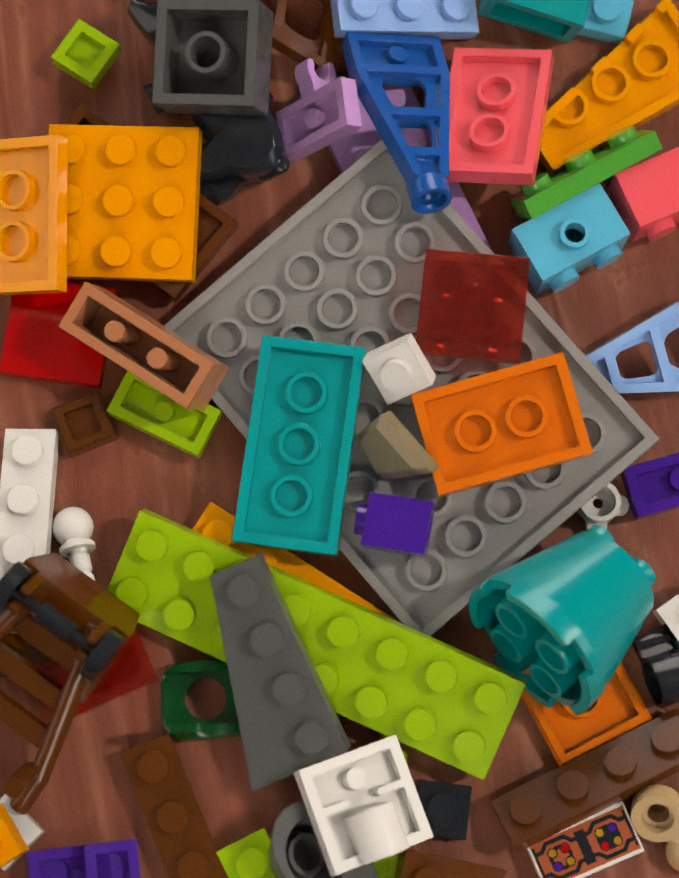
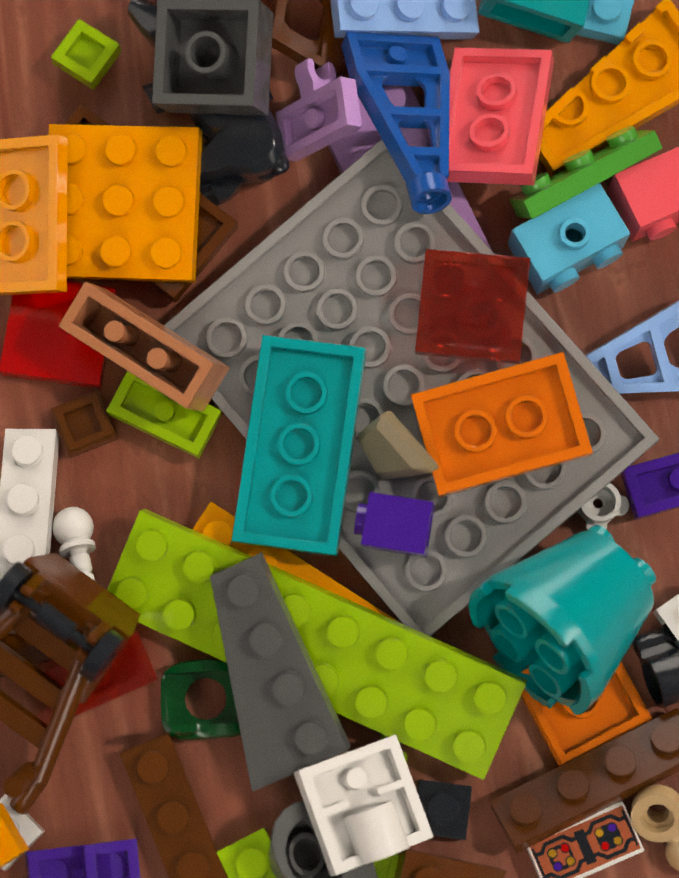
white plate [362,333,436,404] -> none

